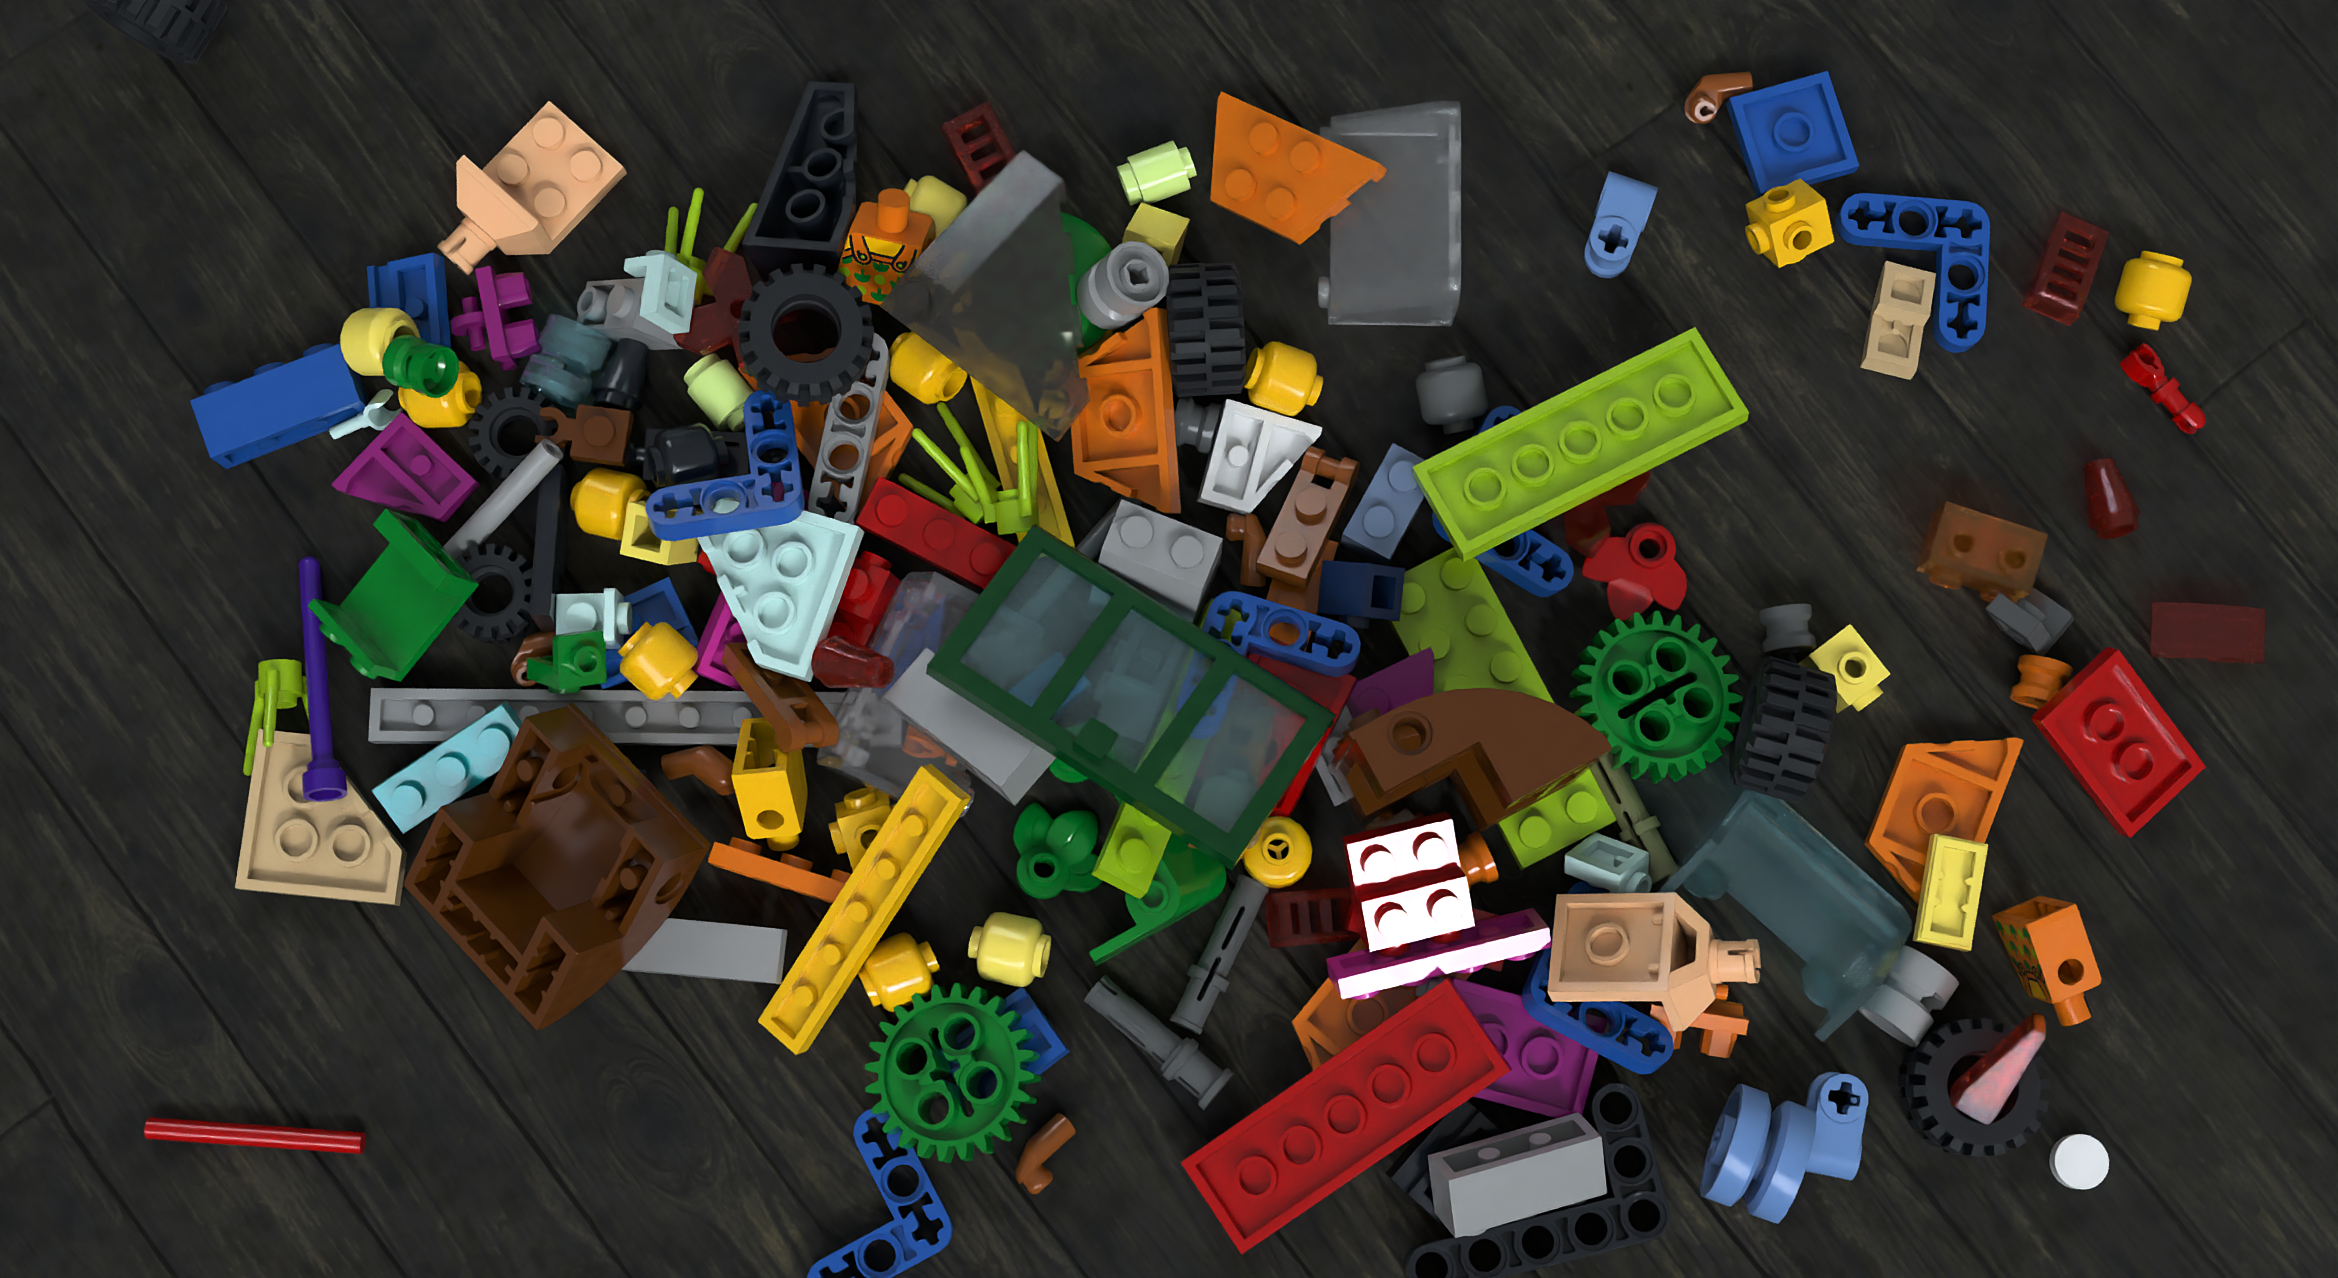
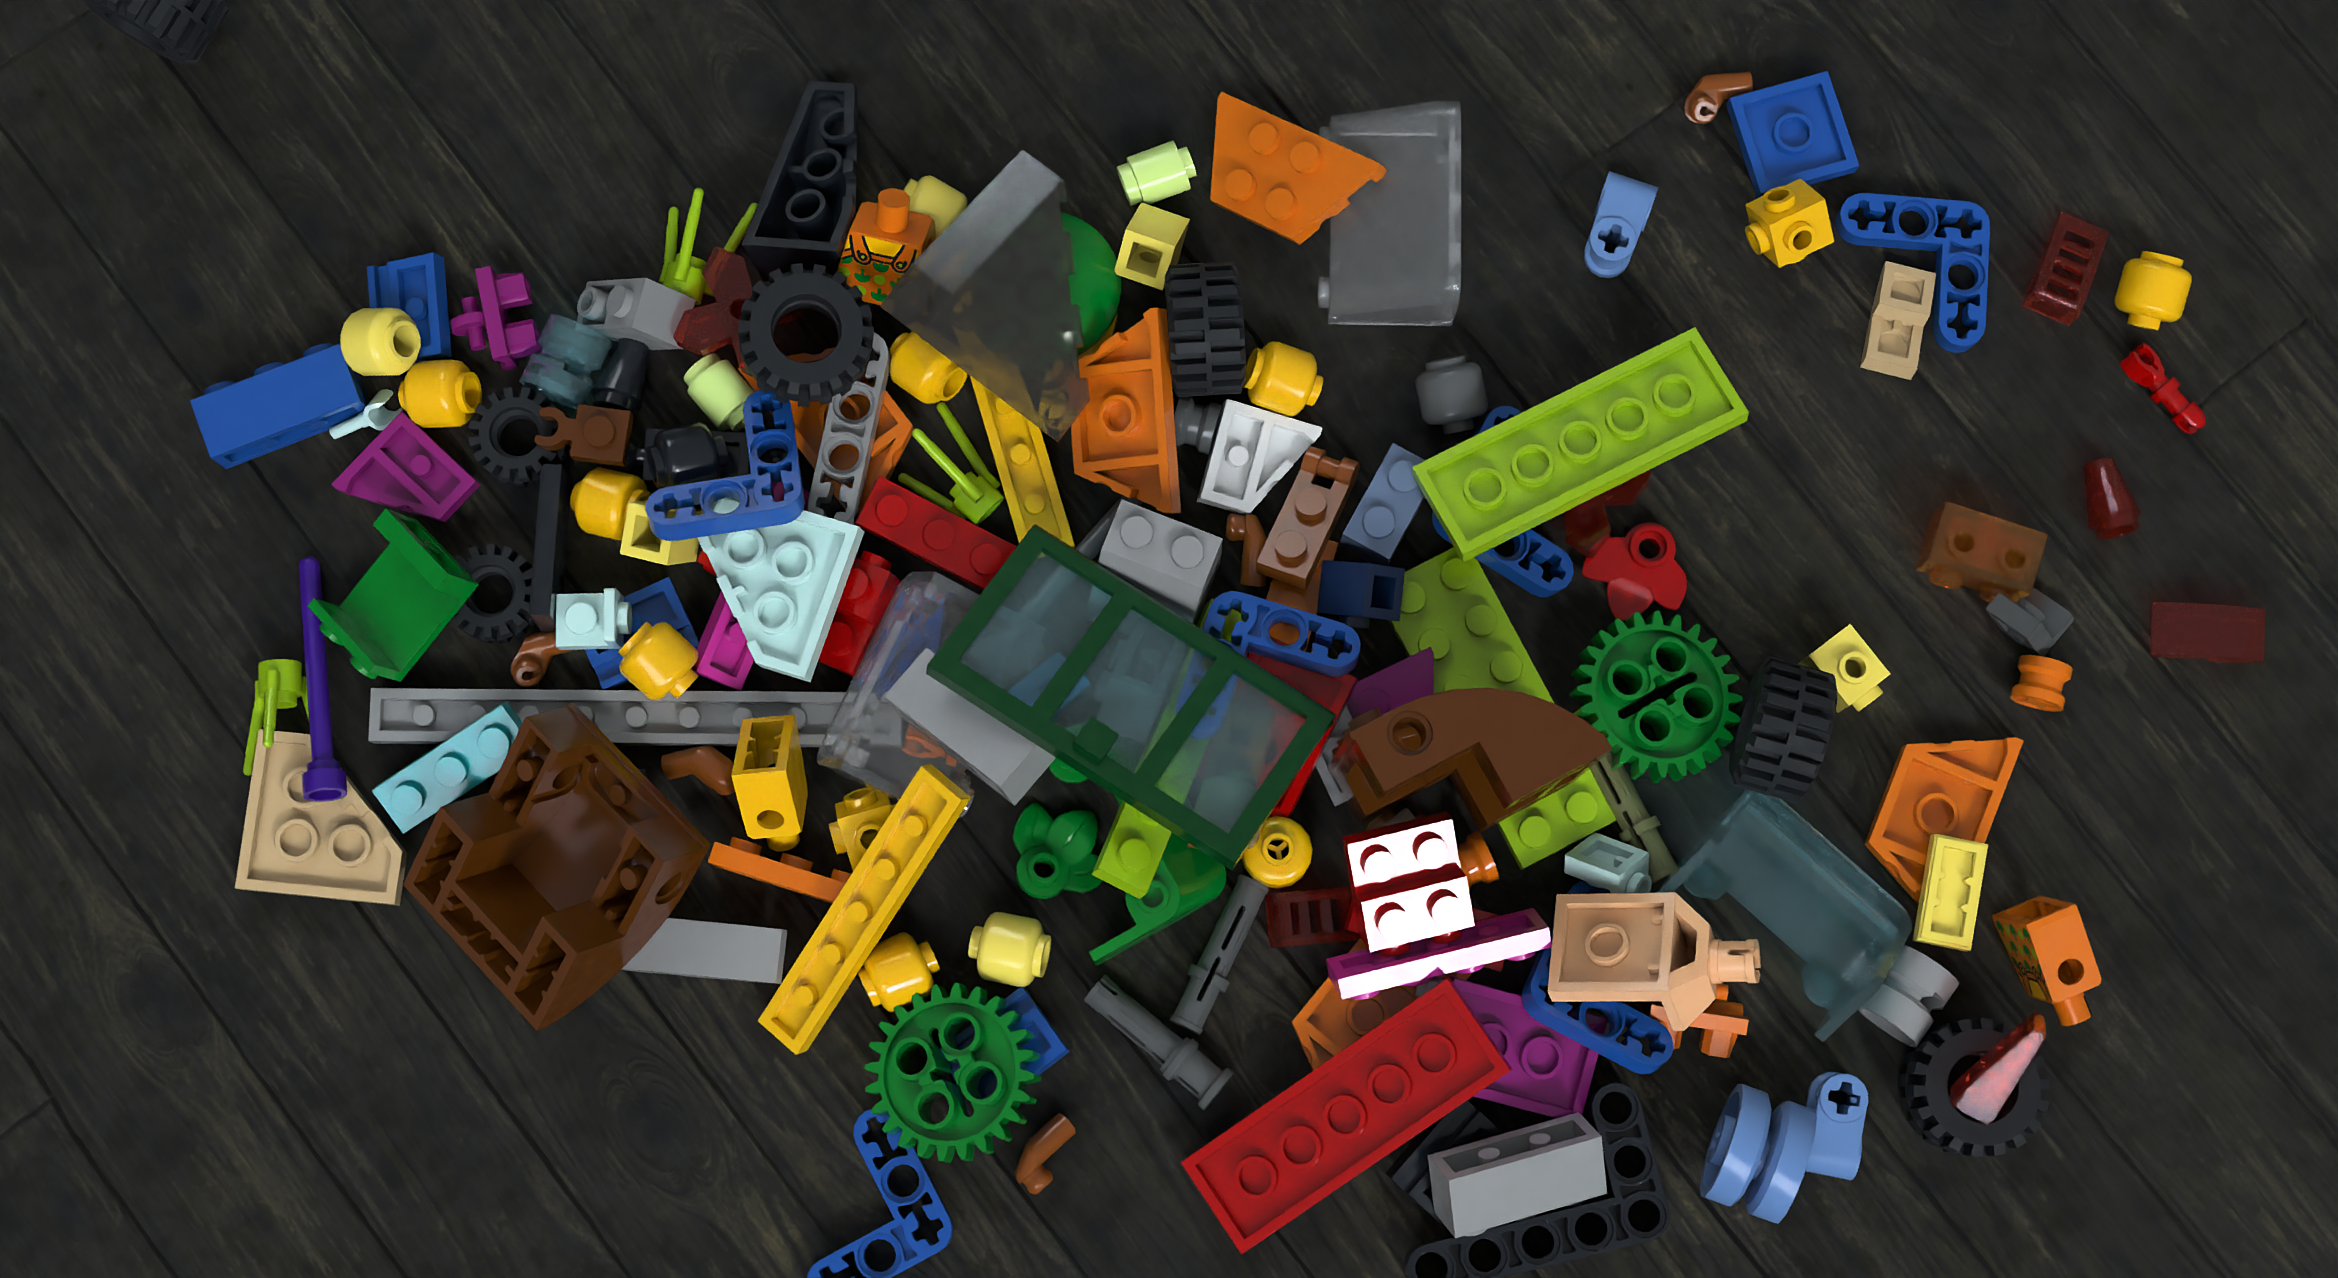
red bar [144,1117,366,1154] -> none
green wheel [382,334,459,398] -> none
light nougat plate [437,101,627,275] -> none
light grey piece [443,439,563,559] -> none
green bracket [526,629,607,694] -> none
light aqua bracket [624,250,697,334] -> none
dark orange plate [721,642,839,752] -> none
clear red cone [811,635,894,689] -> none
clear red slope [939,101,1036,218] -> none
lime plant [960,412,1040,535] -> none
light grey wheel [1076,241,1169,330] -> none
dark grey wheel [1758,604,1817,655] -> none
red plate [2031,647,2206,838] -> none
white tile [2049,1134,2109,1189] -> none

